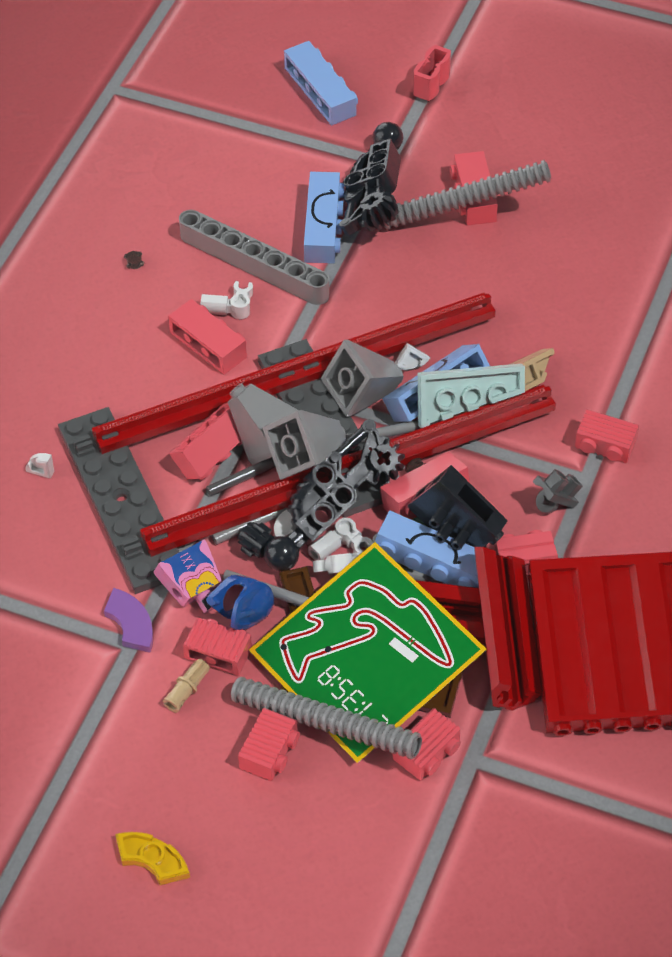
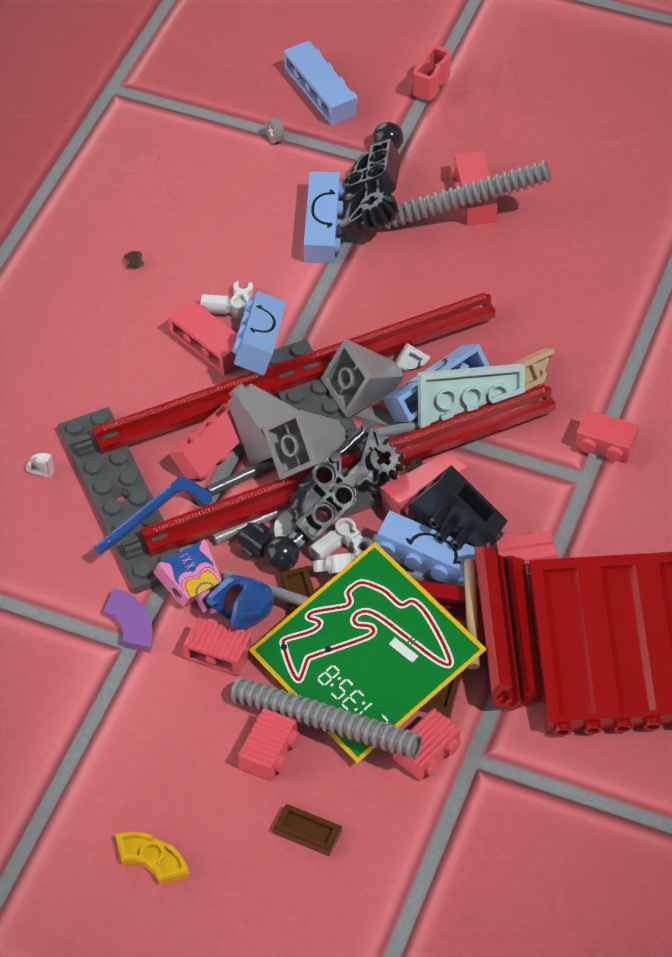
tan axle [163,659,210,713] -> none
light grey beam [179,210,329,305] -> none
dark grey hips [533,469,583,513] -> none
none -> blue piece [94,477,212,555]
none -> light blue brick [232,290,287,375]
none -> light grey tile [266,118,285,144]
none -> reddish brown tile [273,804,342,856]
none -> tan bar [464,559,480,669]

